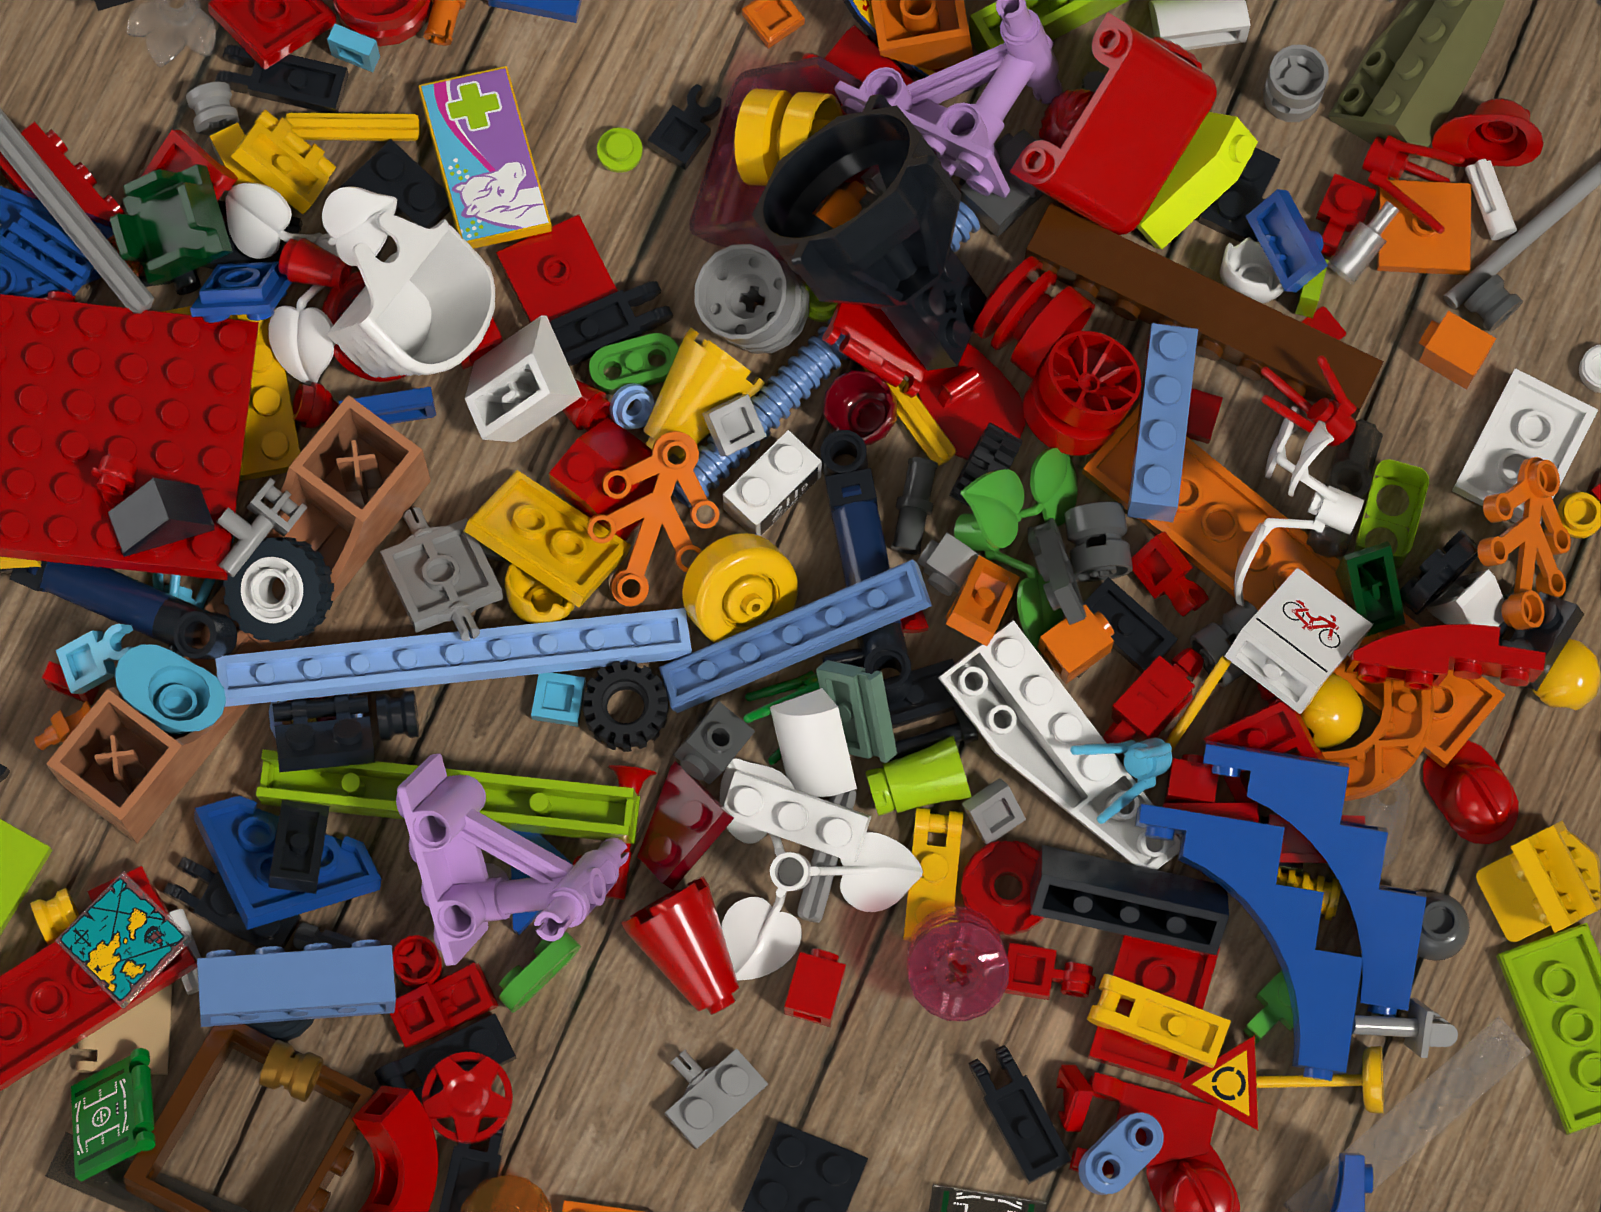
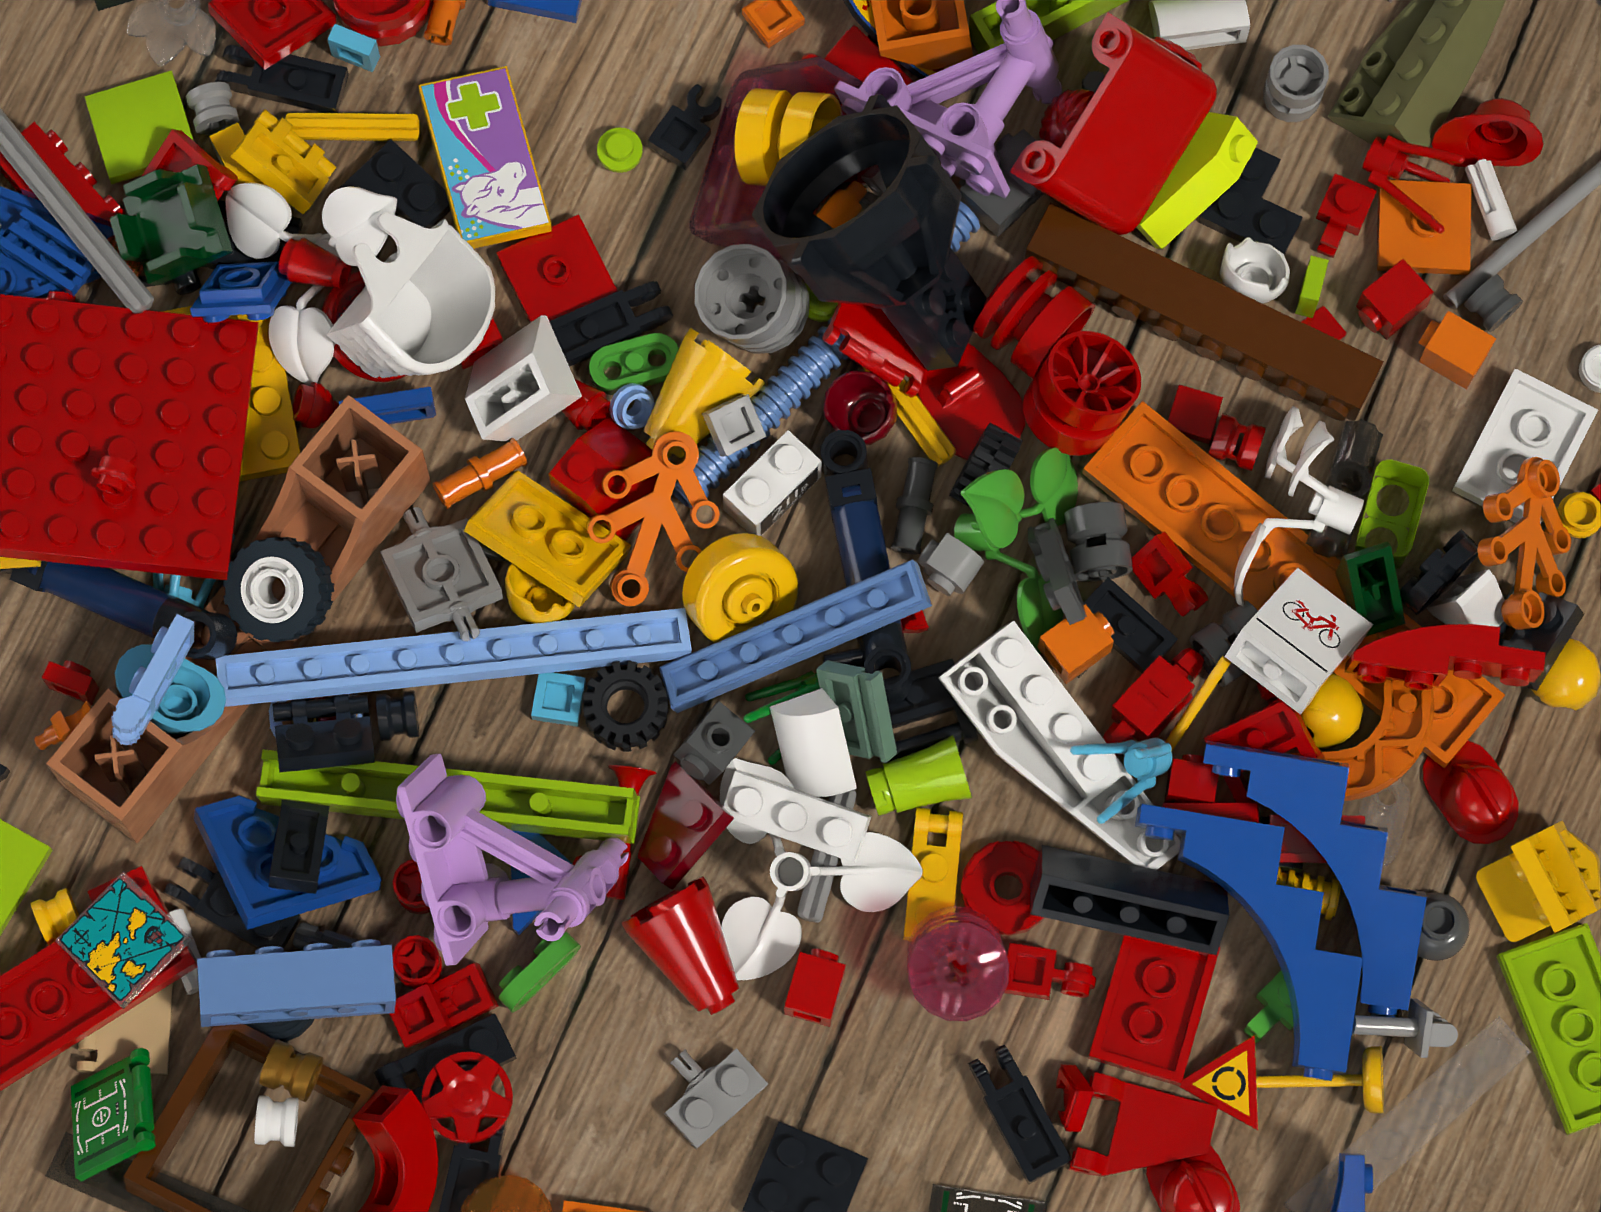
medium azure plate [56,624,134,694] -> none
black slope [108,478,215,557] -> none
light grey arm [217,477,307,577] -> none
orange slope [945,555,1020,646] -> none
light grey plate [962,778,1026,845] -> none
medium blue plate [1078,1113,1164,1195] -> none
yellow plate [1087,974,1231,1068] -> none
medium blue brick [1127,323,1198,523] -> none
blue tile [1246,189,1328,292] -> none
red plant [1261,355,1357,447] -> none
clear piece [1328,201,1400,285] -> none
none -> lime slope [84,70,194,184]
none -> light blue hinge [112,614,194,746]
none -> white wheel [254,1095,299,1147]
none -> red wheel [392,859,430,914]
none -> orange pin [432,438,528,509]
none -> red wheel [1209,413,1266,471]
none -> red brick [1356,259,1434,340]

